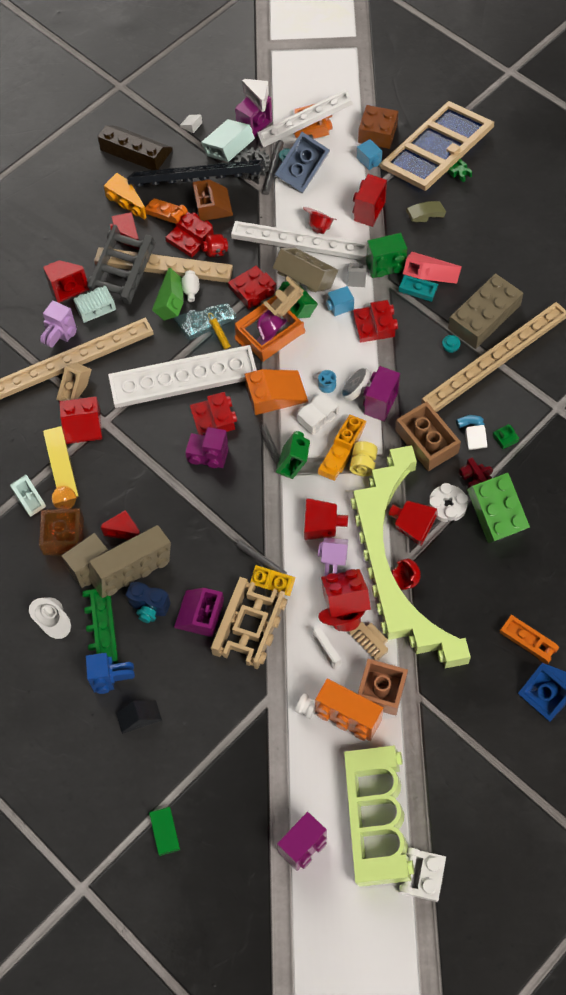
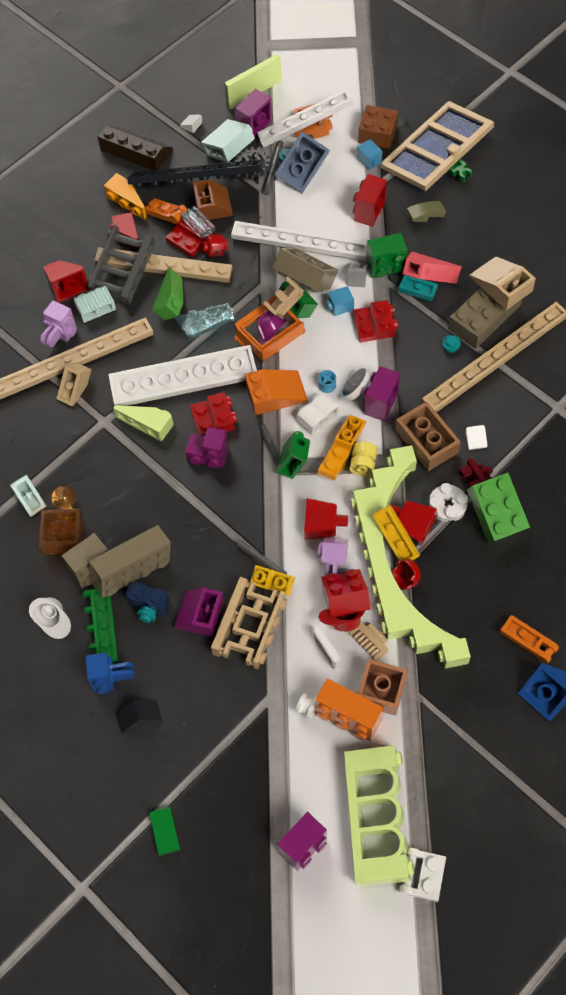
light yellow slope [43,426,79,501] -> none
red slope [60,397,102,444] -> none
red slope [101,510,140,540] -> none
white plant [182,270,199,302] -> none
yellow piece [208,313,231,349] -> none
red plate [228,265,277,309] -> none
white slope [242,79,269,112] -> none
red piece [303,207,337,234] -> none
dark azure arm [456,415,485,428] -> none
green tile [492,424,519,450] -> none
none -> yellowish green slope [113,405,174,442]
none -> clear light blue tile [181,206,215,238]
none -> yellowish green tile [224,54,282,110]
none -> yellow plate [372,505,420,561]
none -> tan slope [469,257,536,310]

